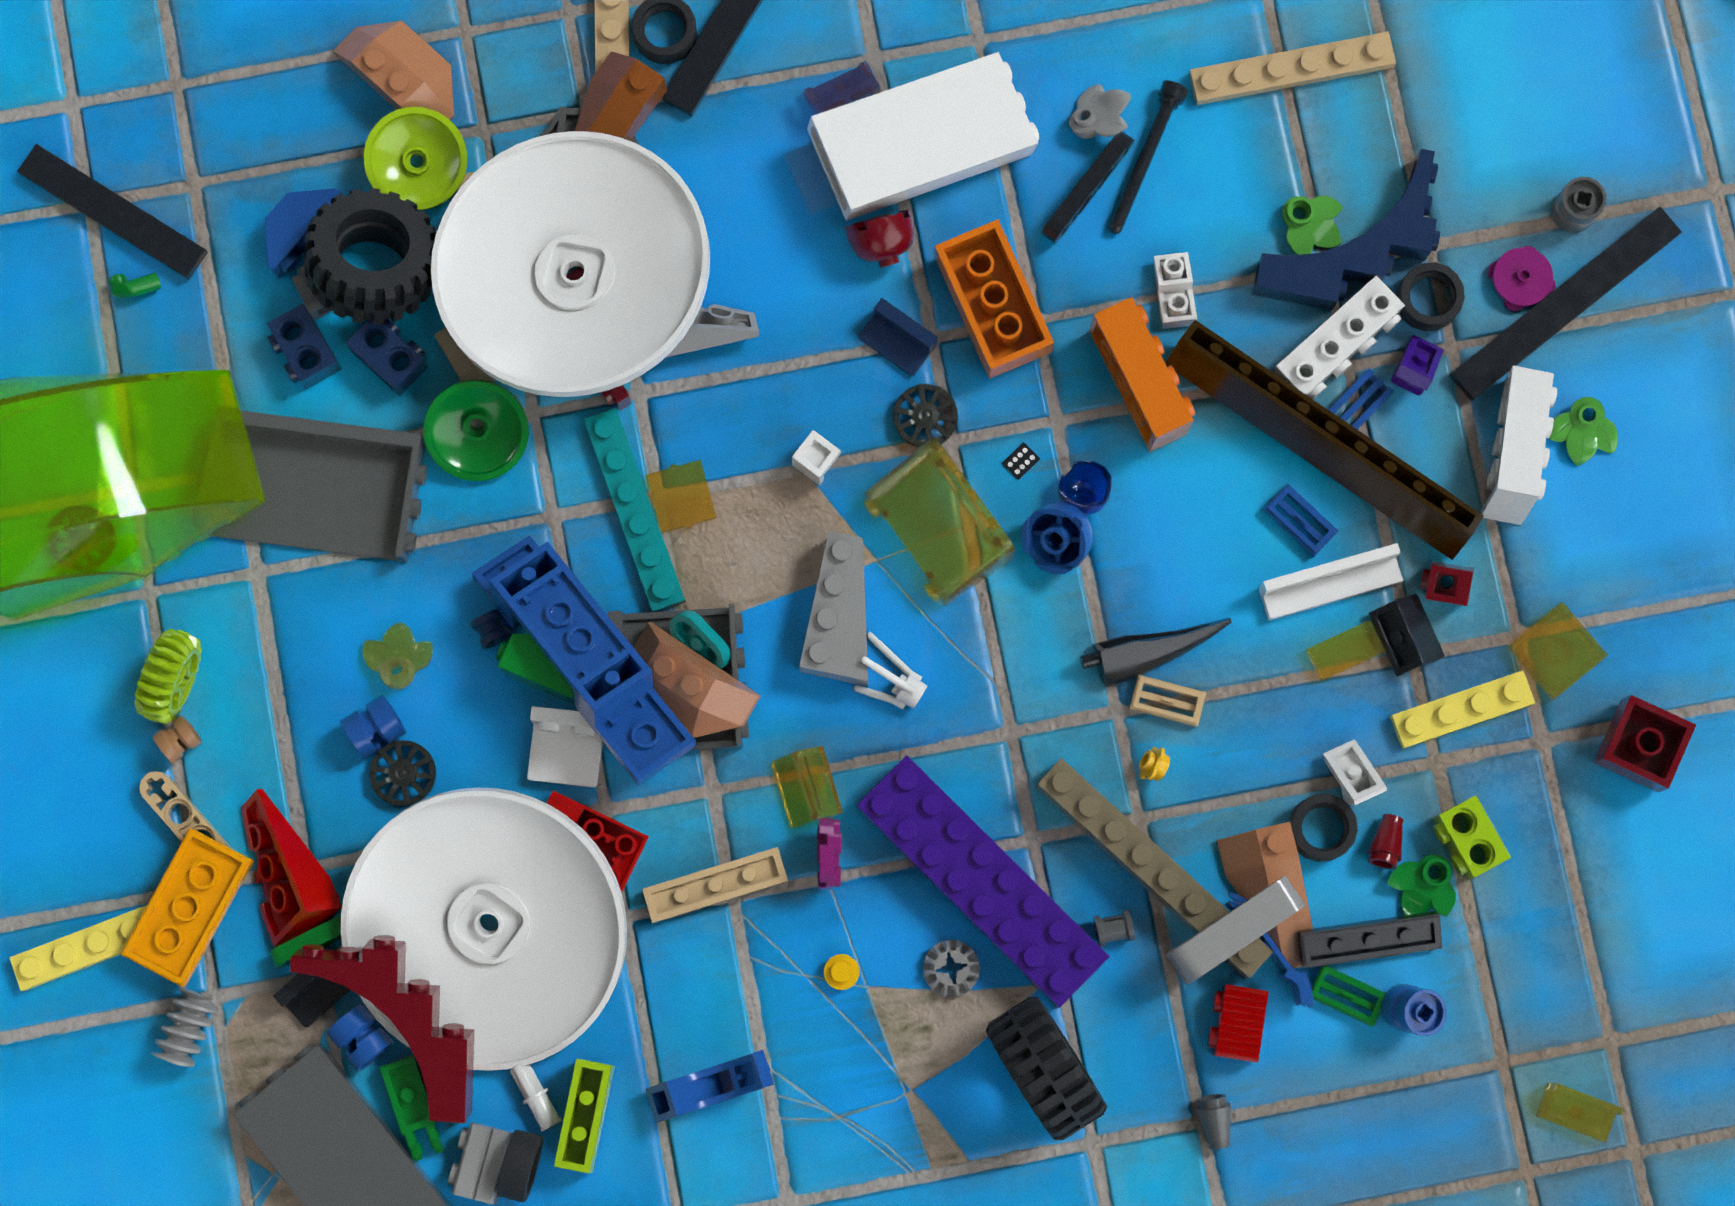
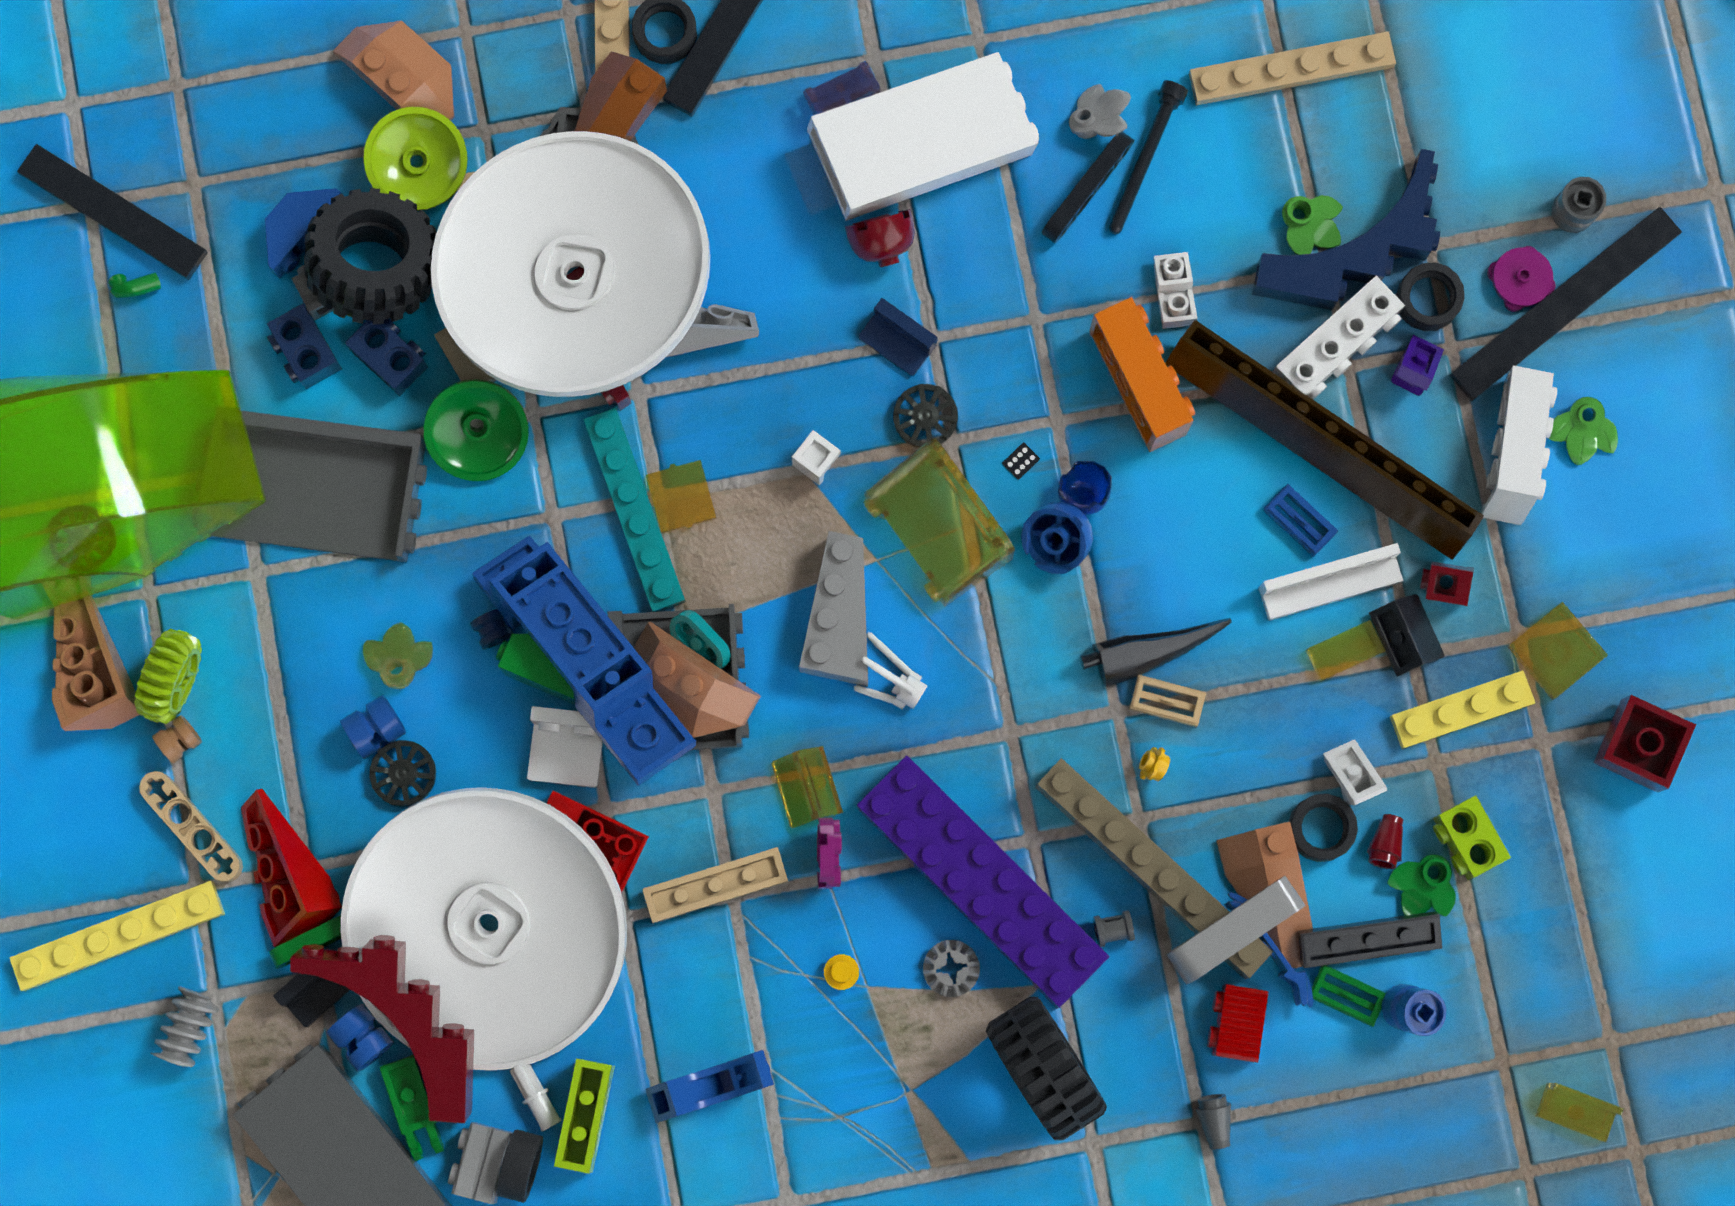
light orange tile [120,828,254,988] -> none
orange brick [934,219,1054,379] -> none
blue tile [1329,368,1394,430] -> none
none -> nougat wedge [52,585,140,731]

